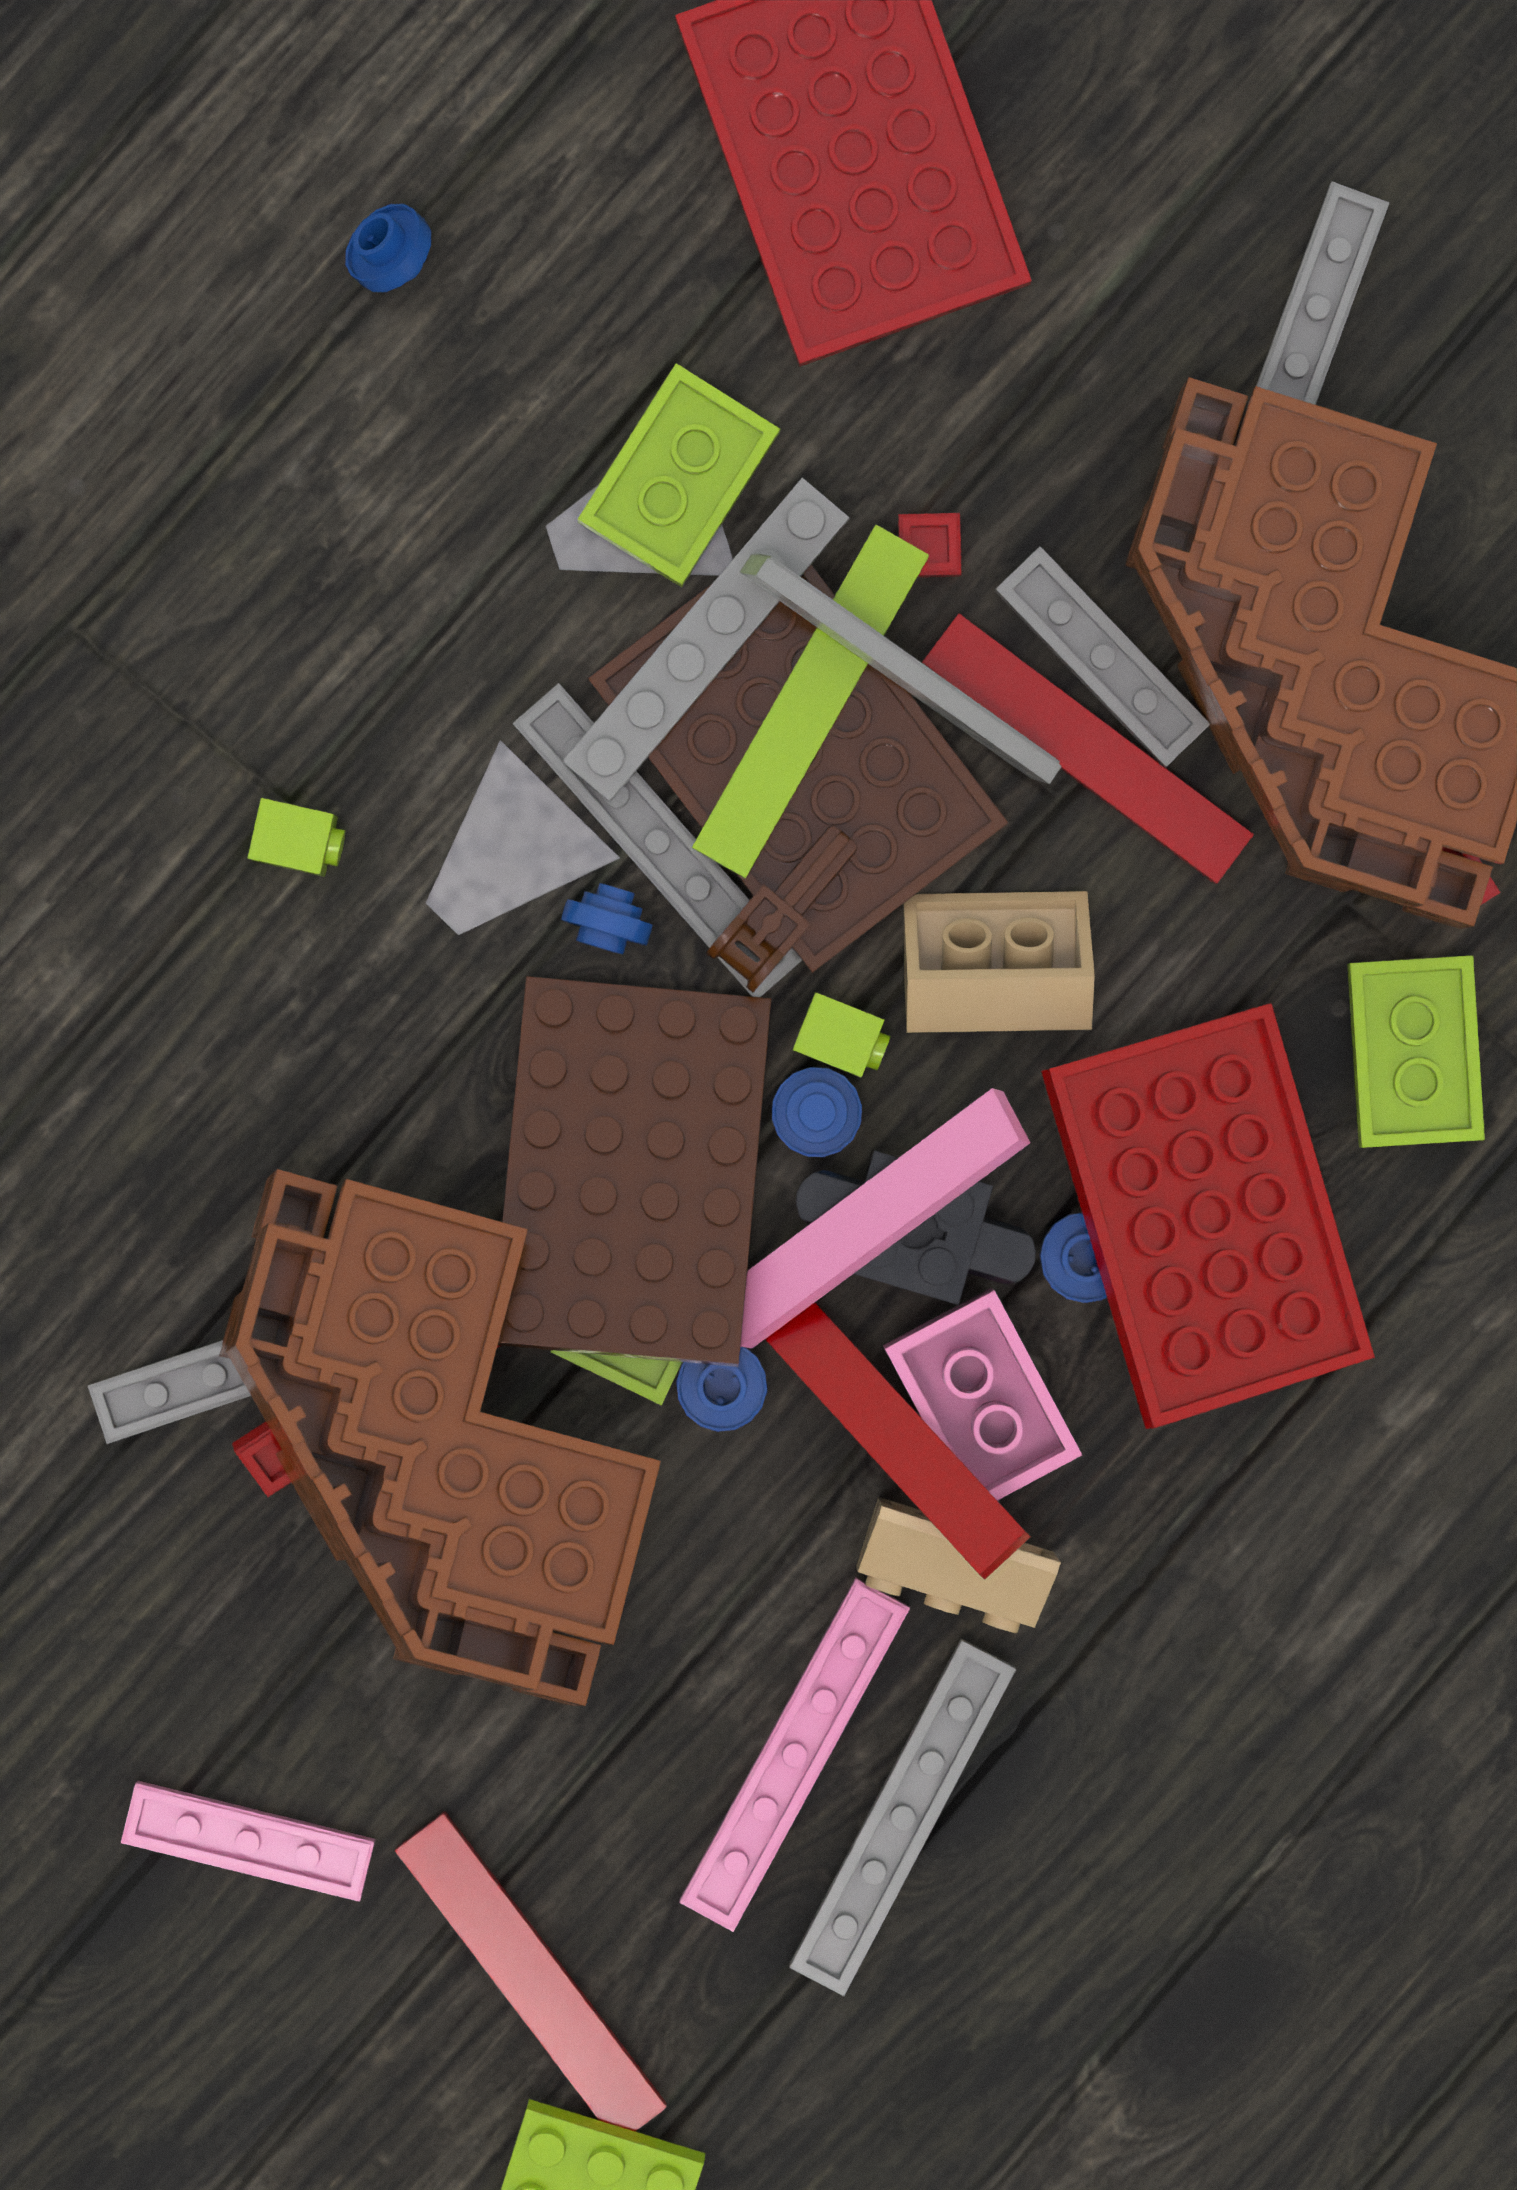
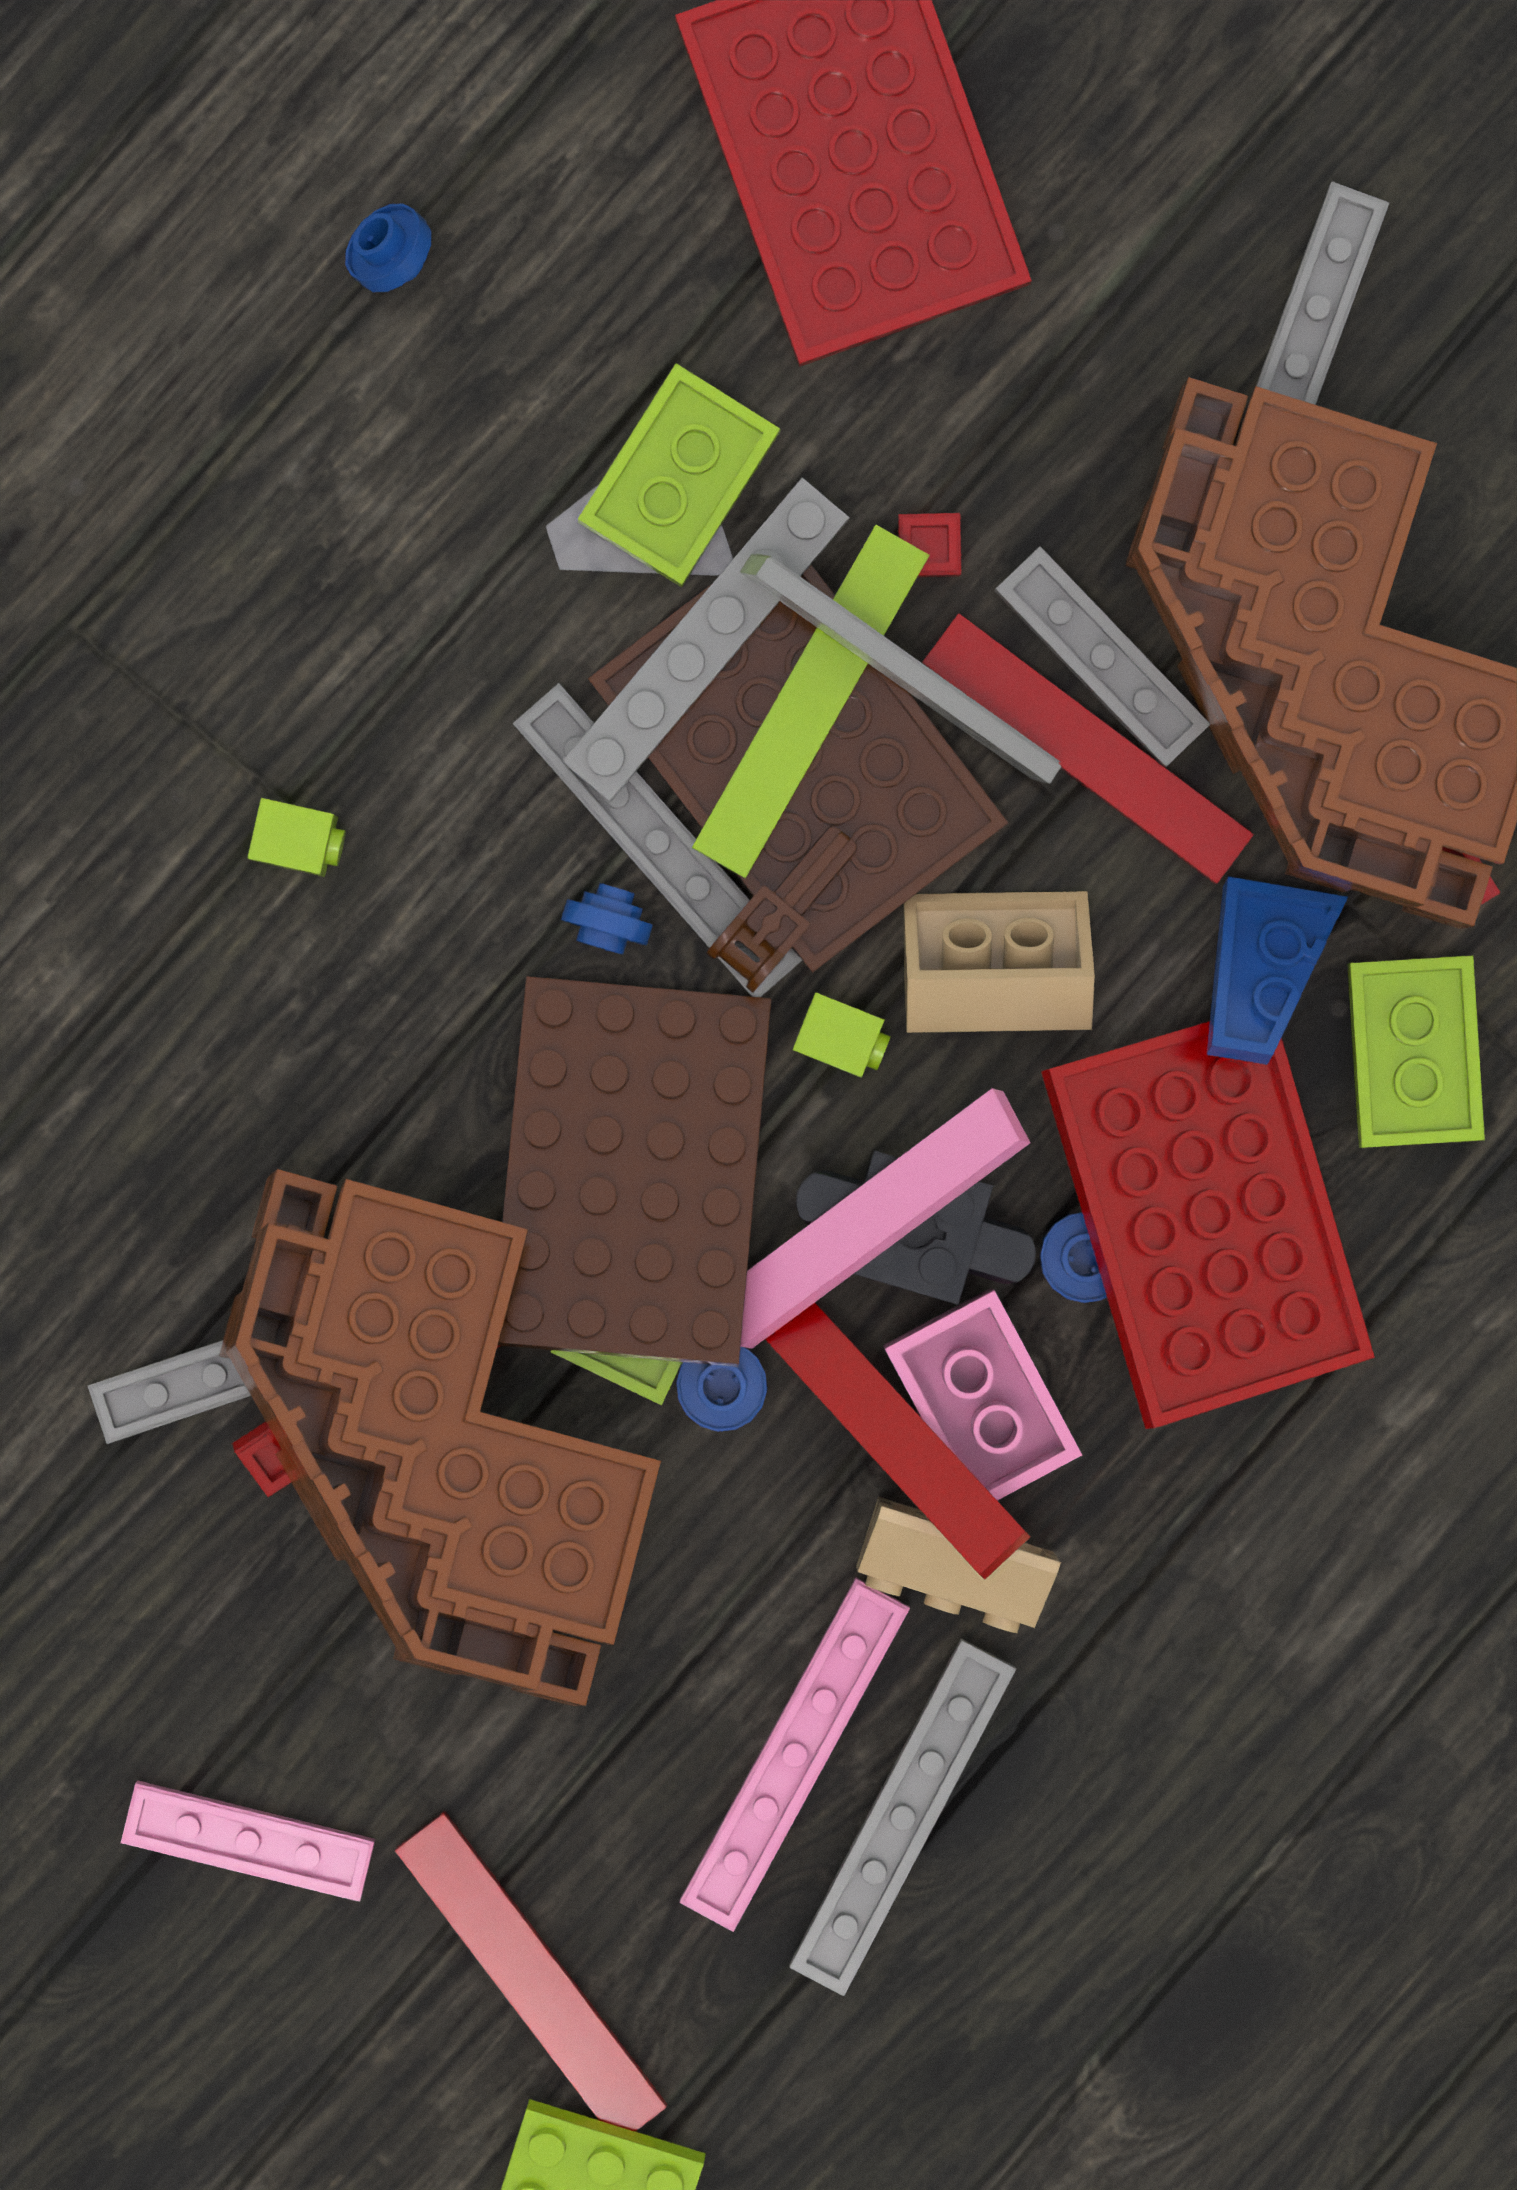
flat silver sticker [426,740,620,935] -> none
blue plate [772,1067,862,1157] -> none
none -> blue wing [1207,877,1348,1065]

